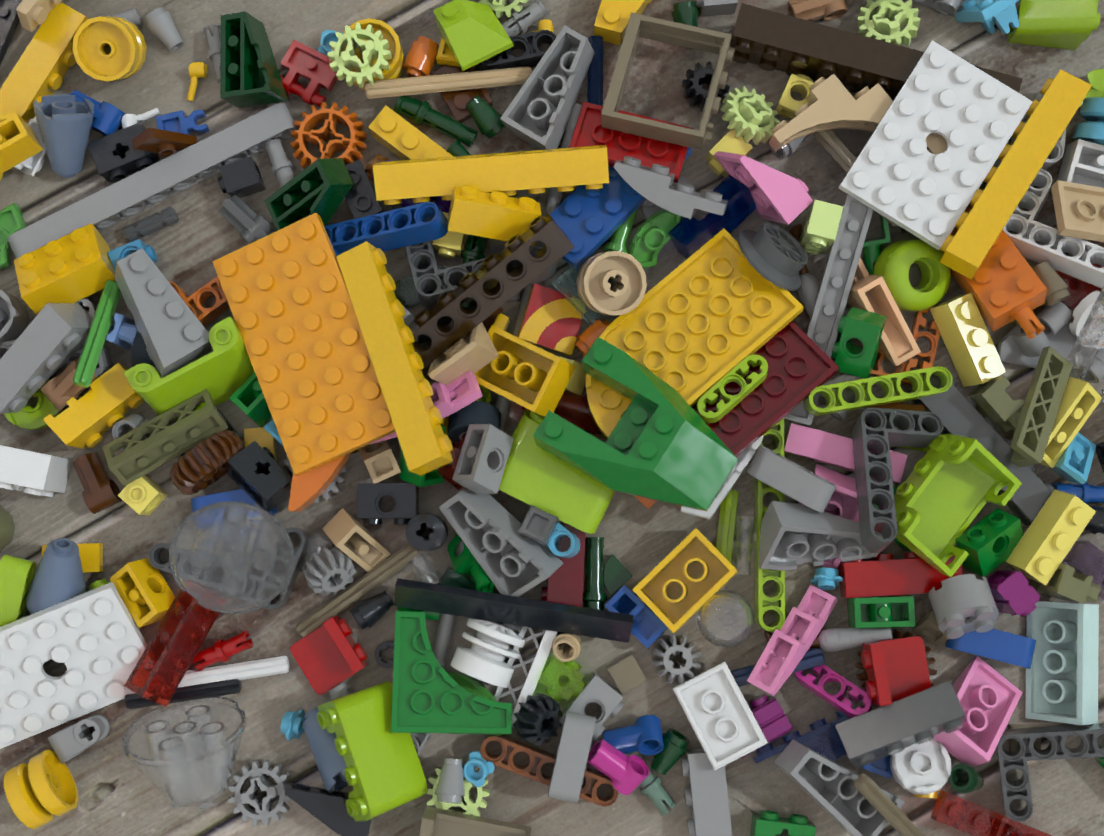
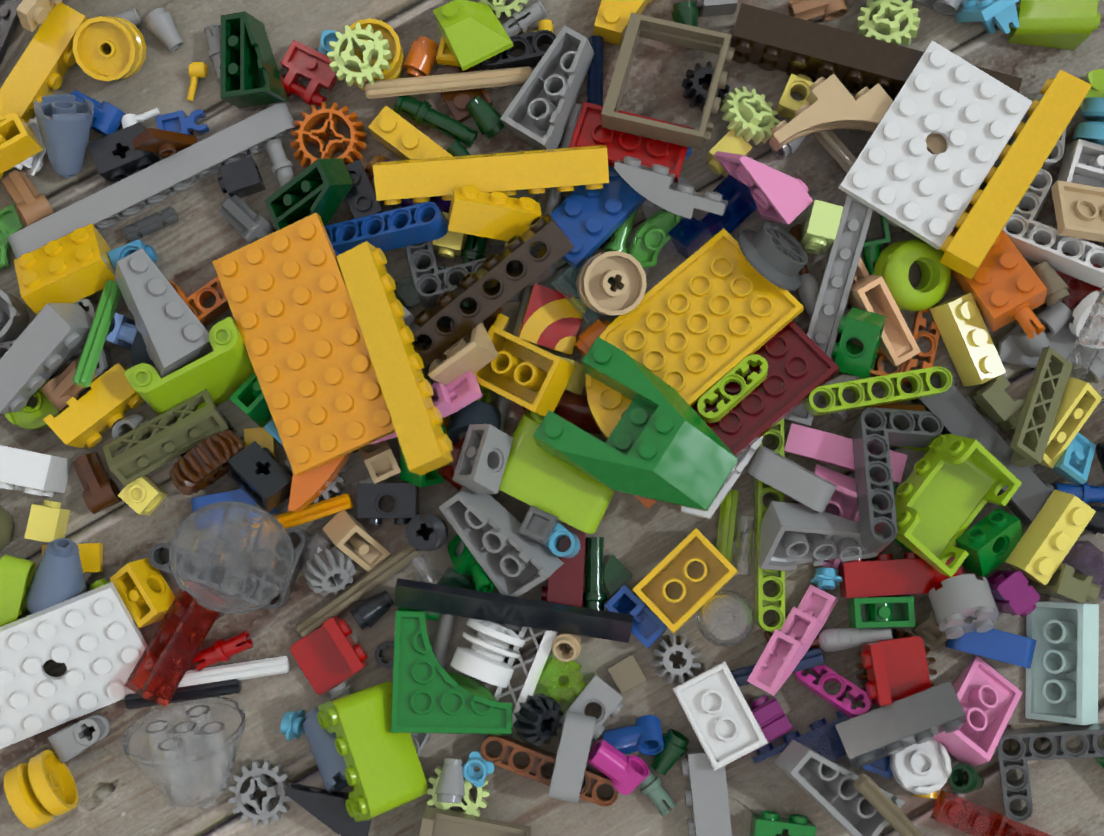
none -> medium nougat piece [2,170,53,227]
none -> light yellow brick [24,500,70,543]
none -> light orange axle [242,494,353,541]

